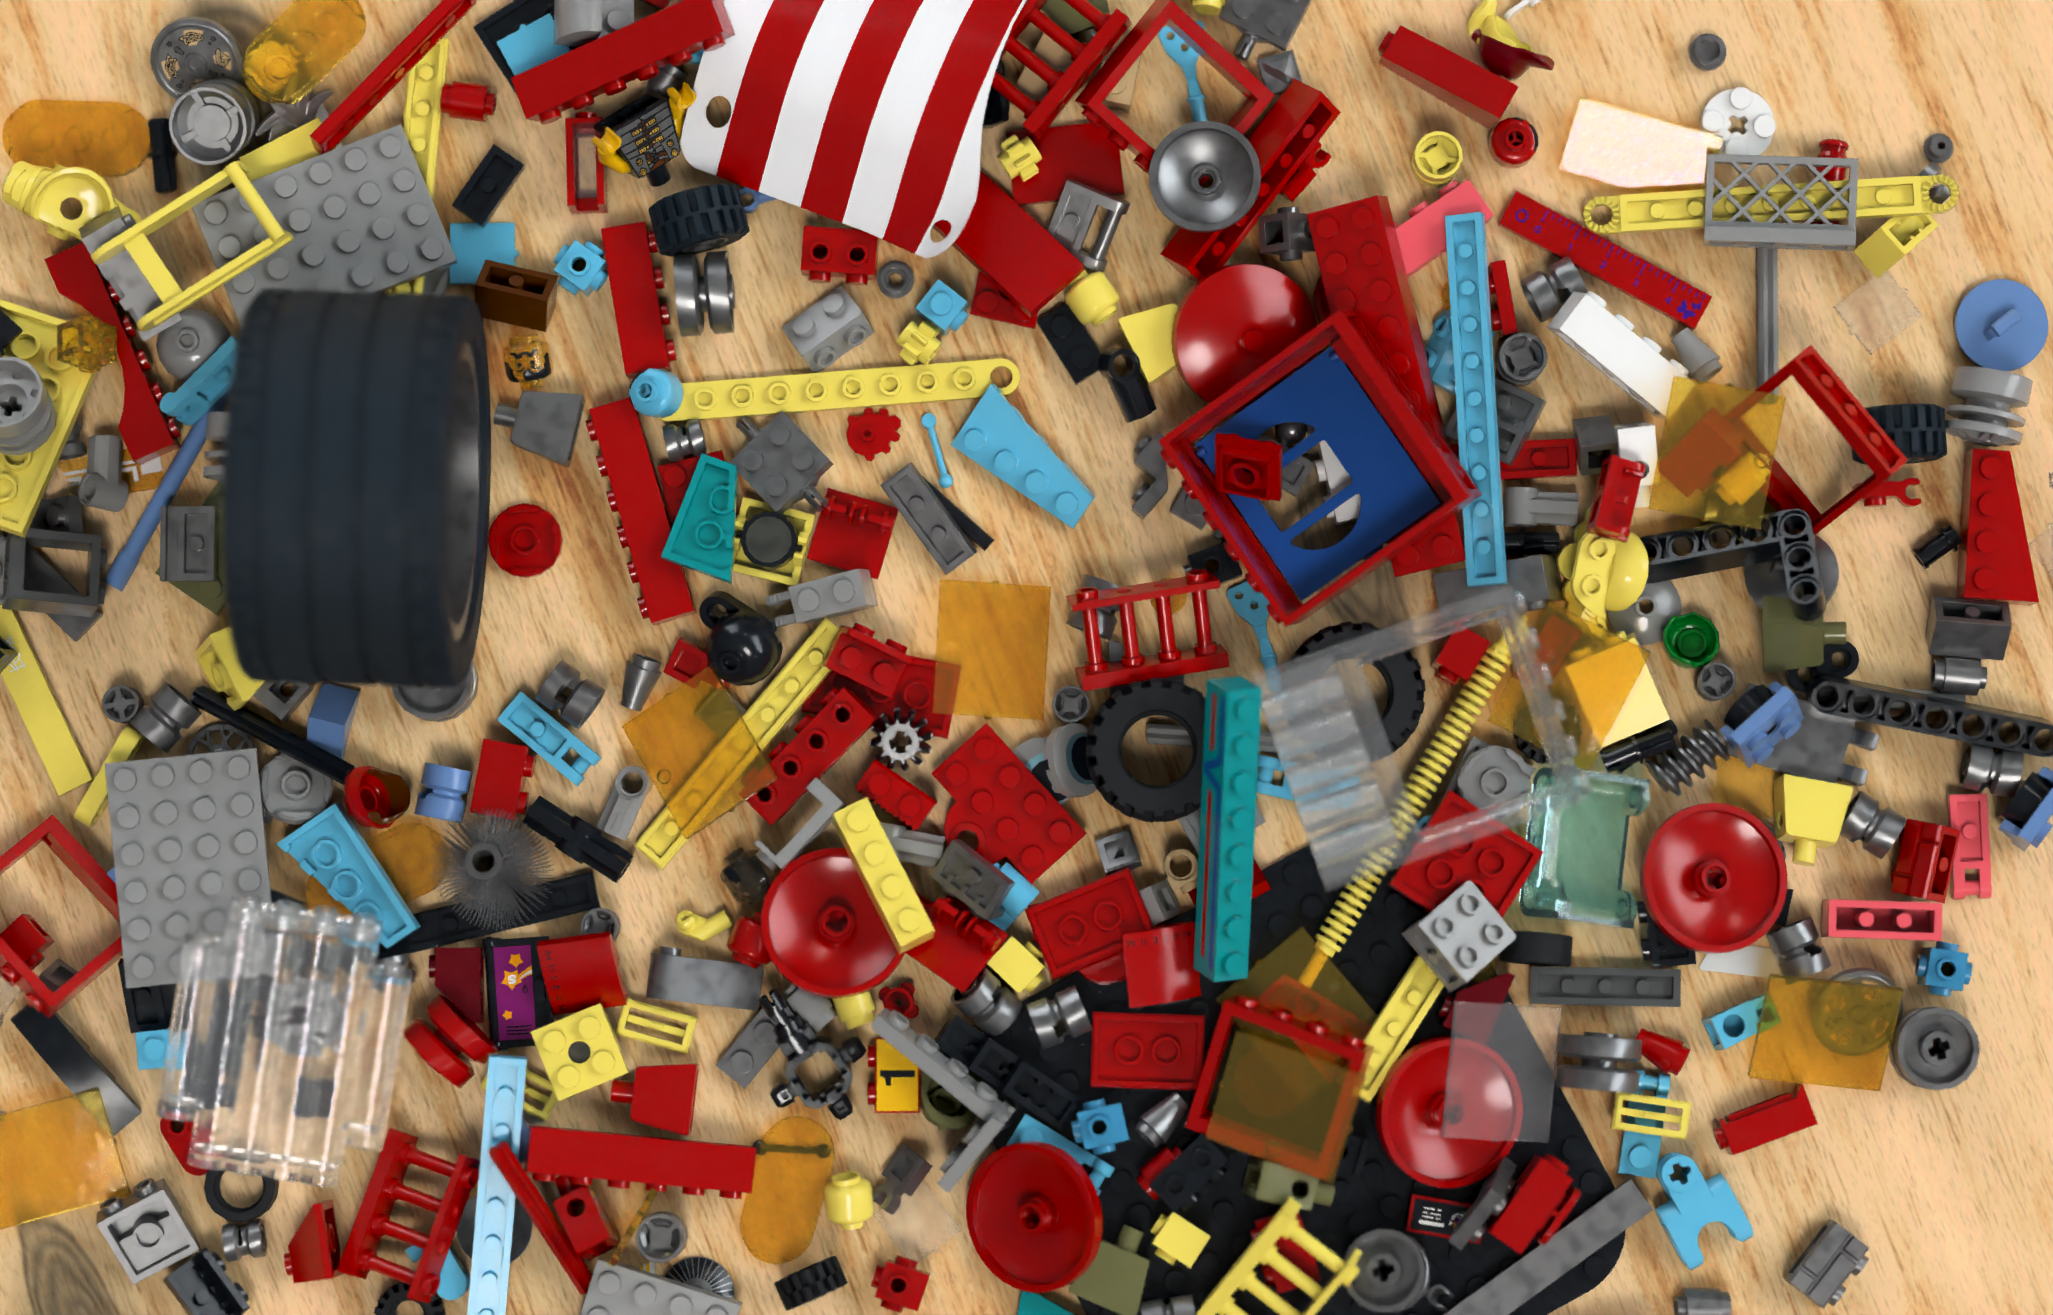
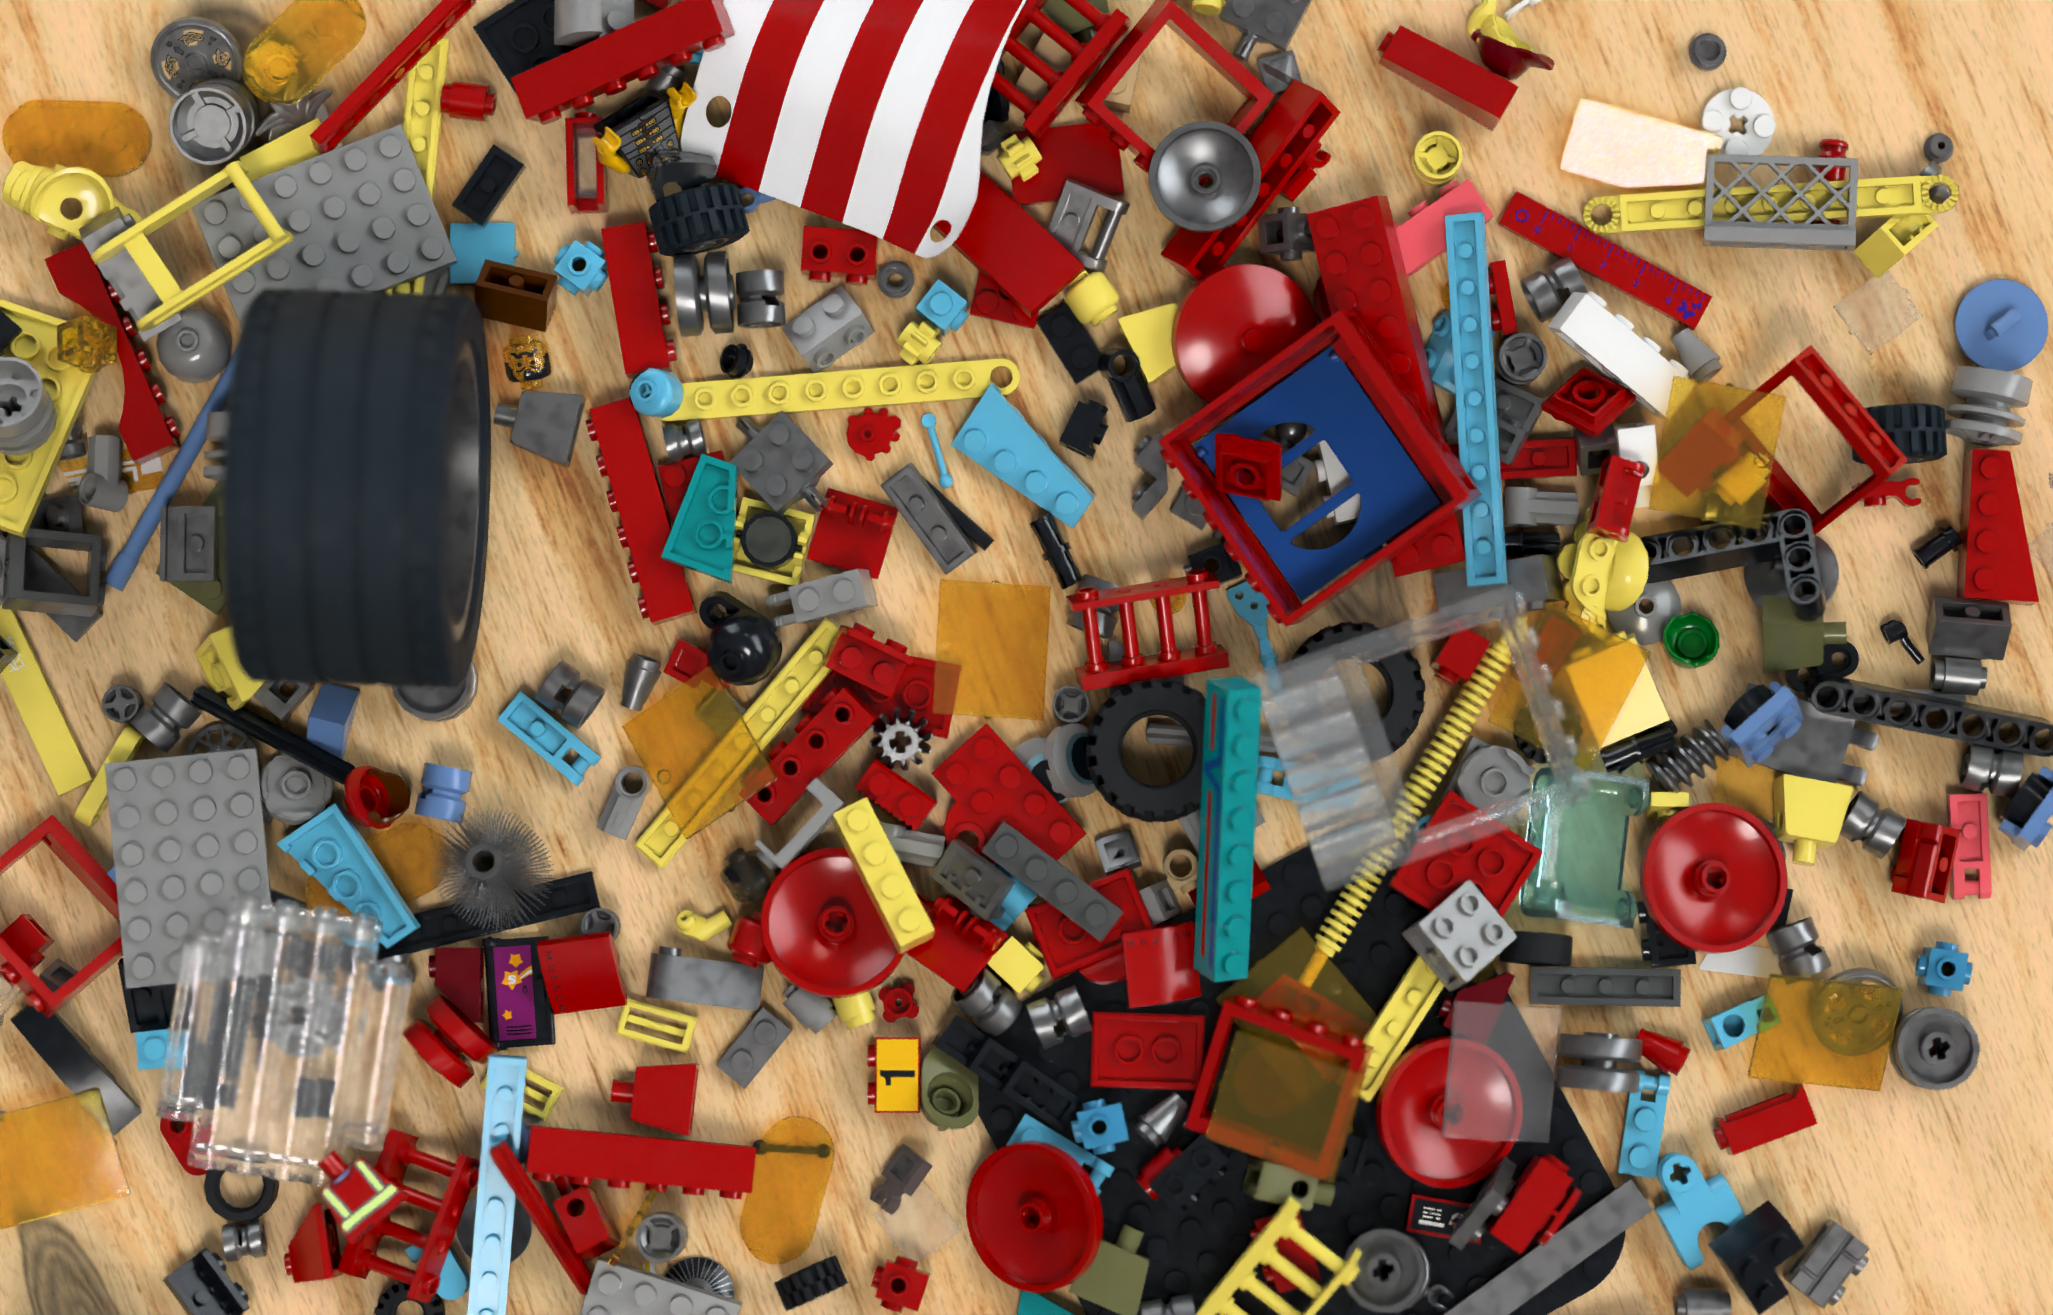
flat silver plate [96,1178,200,1285] -> none
black axle [148,118,178,194] -> none
medium azure plate [160,336,238,426] -> none
red brick [470,739,536,821] -> none
red tile [488,503,563,578] -> none
medium azure piece [496,13,570,76] -> none
black piece [522,796,634,883] -> none
light yellow piece [531,1003,630,1101] -> none
black piece [757,988,867,1120] -> none
light yellow head [823,1171,875,1230] -> none
light grey bracket [872,1007,1017,1193] -> none
light yellow brick [1150,1211,1211,1268] -> none
medium azure piece [1158,21,1208,122] -> none
red head [1488,117,1539,169] -> none
light yellow tile [1610,1092,1691,1140] -> none
flat silver wheel [1694,662,1736,701] -> none
light grey axle [1756,248,1779,404] -> none
coral brick [1821,899,1942,941] -> none
none -> torso [317,1149,408,1245]
none -> black hand [646,150,717,202]
none -> black plate [720,343,753,379]
none -> flat silver wheel [736,270,786,328]
none -> flat silver tile [981,120,1014,156]
none -> dark grey plate [982,821,1124,942]
none -> black pin [1029,513,1083,590]
none -> black brick [1059,399,1109,461]
none -> red piece [1541,367,1636,438]
none -> light yellow plate [1647,792,1689,822]
none -> black brick [1708,1200,1804,1315]
none -> black hand [1880,620,1925,665]

